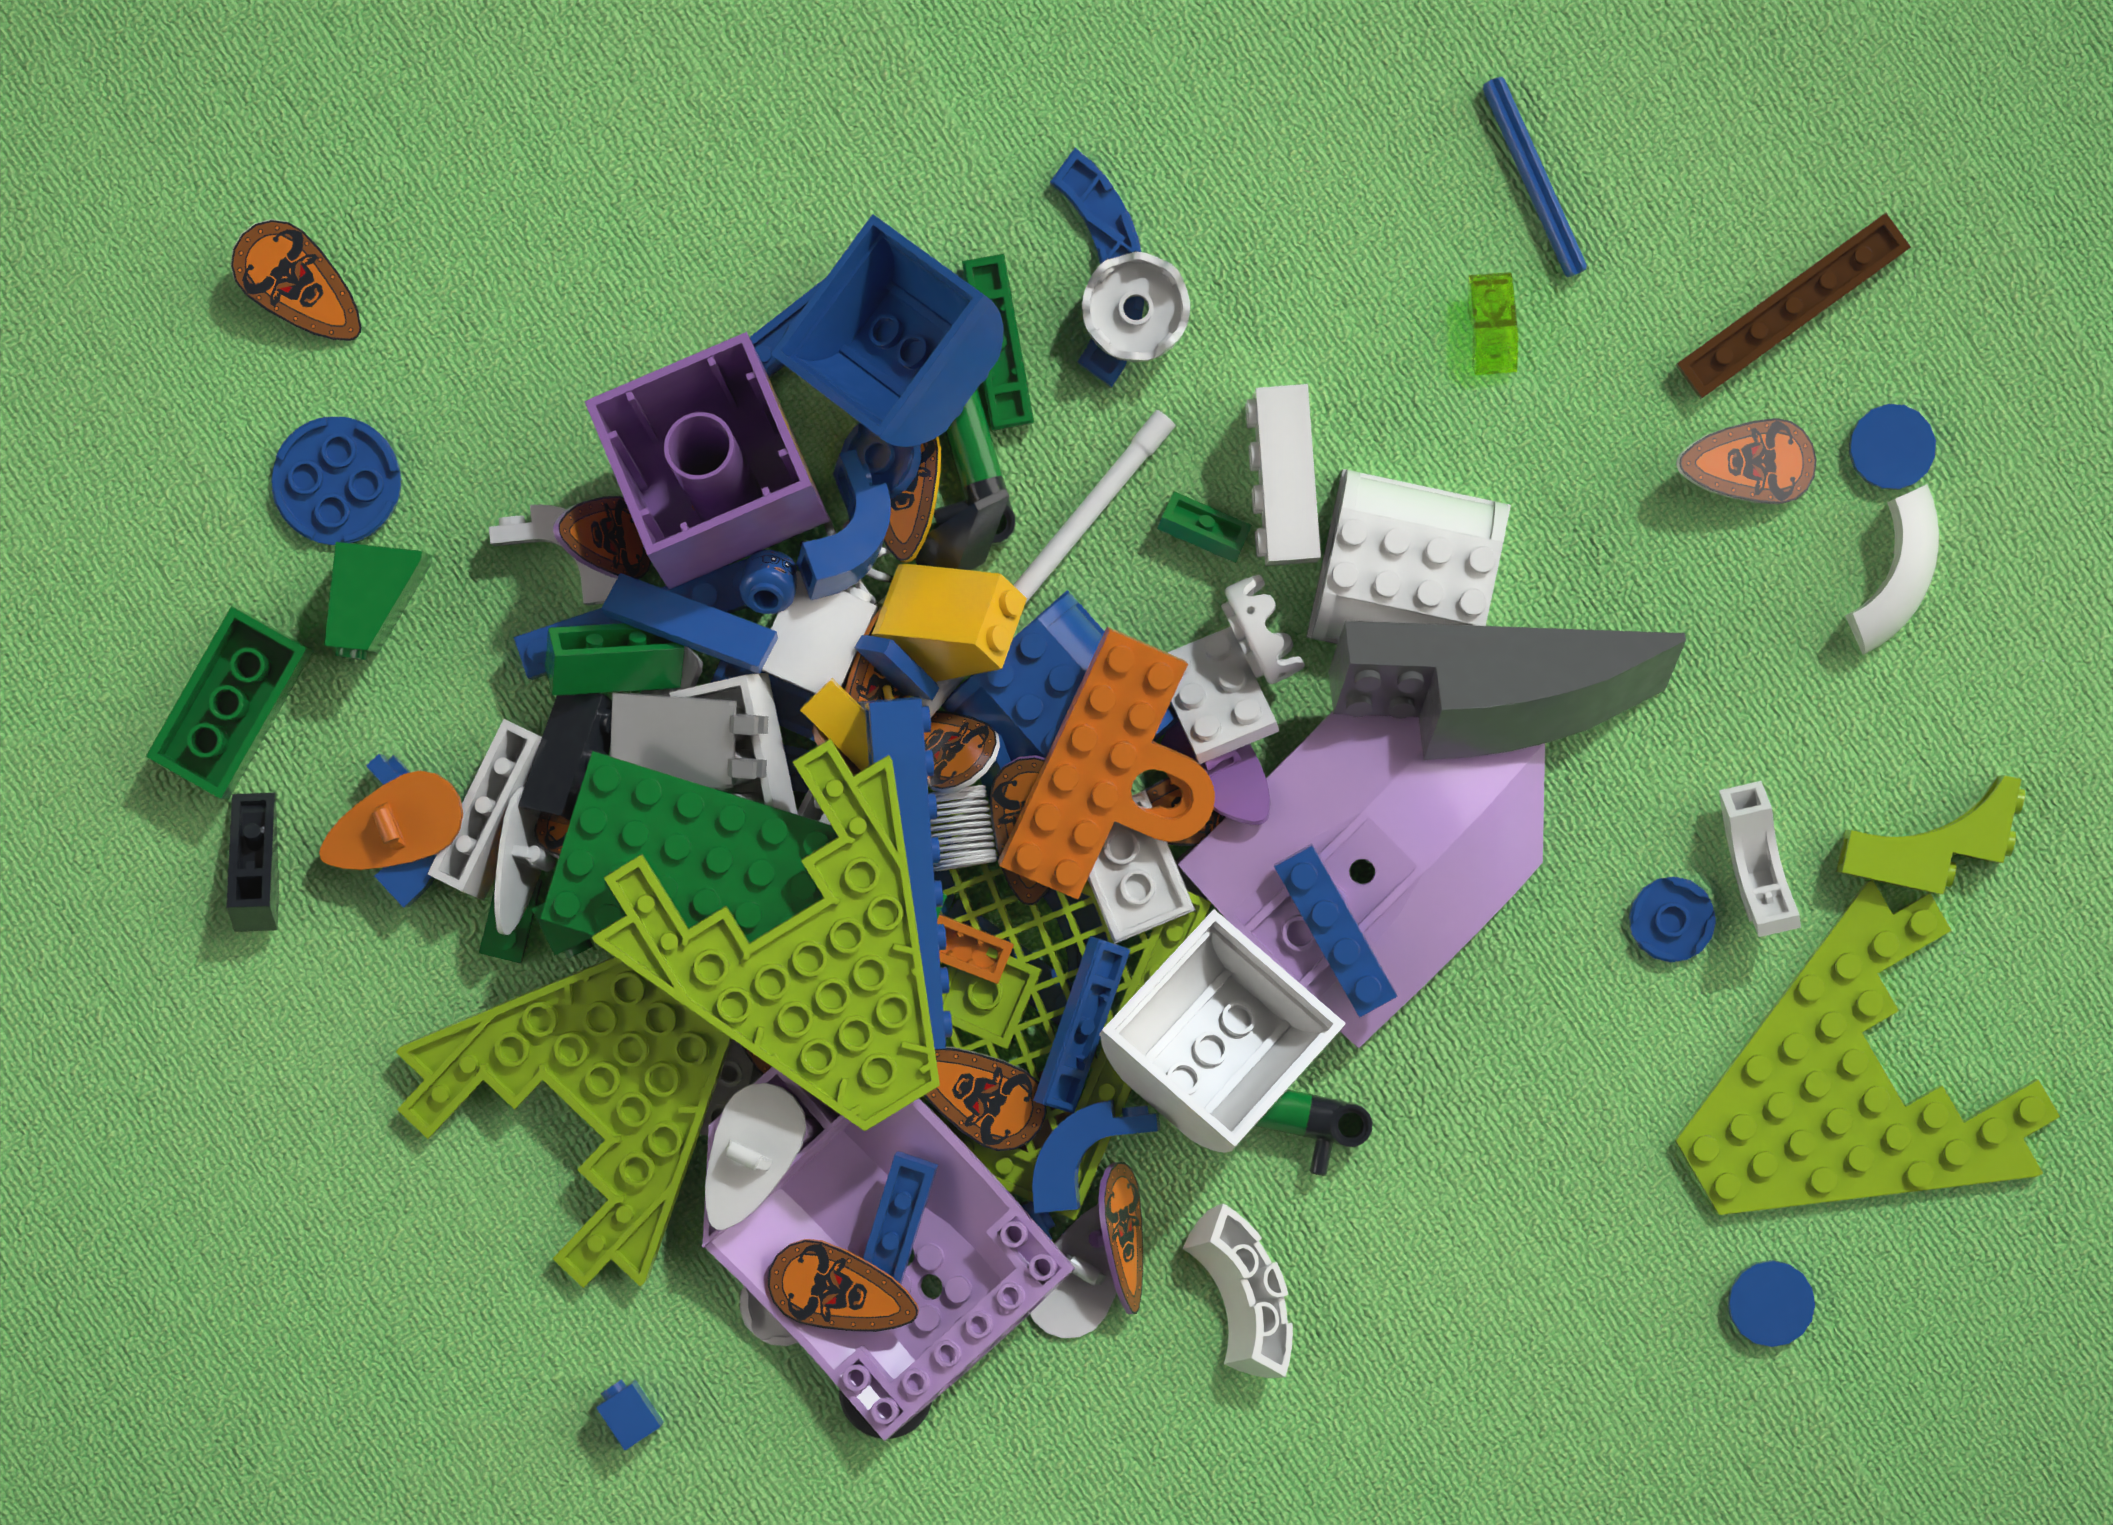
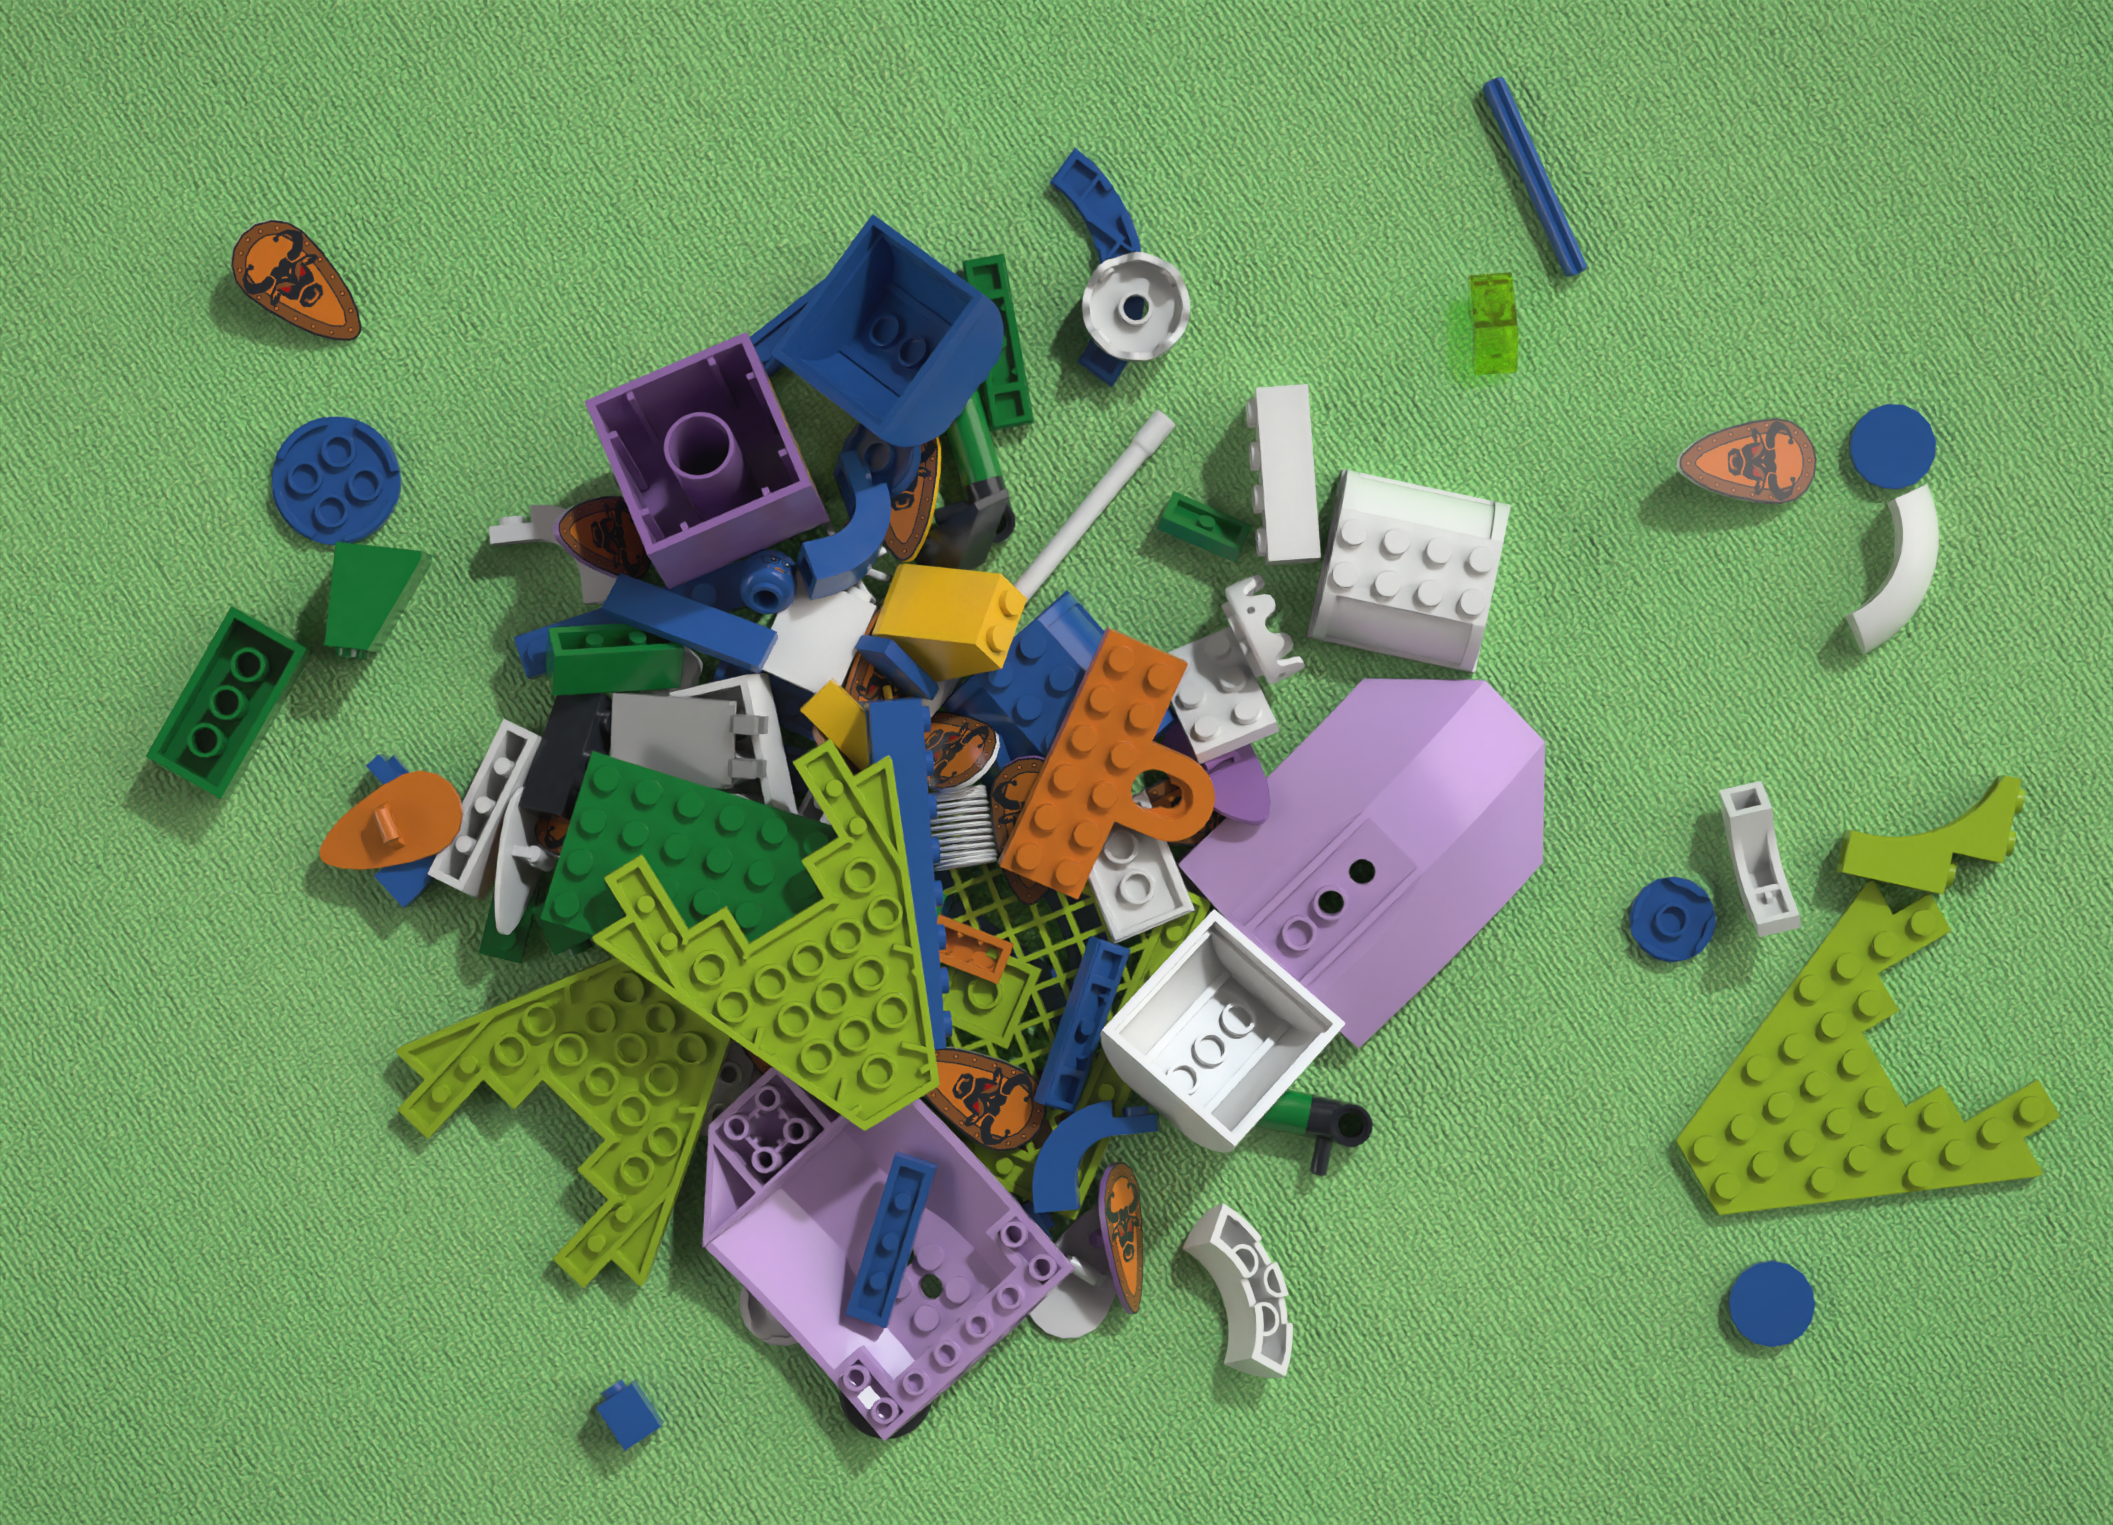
black slope [226,792,279,932] -> none
white shield [705,1083,806,1230] -> none
shield [768,1239,919,1332] -> none
blue plate [1274,844,1398,1018] -> none
dark grey slope [1329,621,1686,760] -> none
reddish brown plate [1676,213,1911,400] -> none

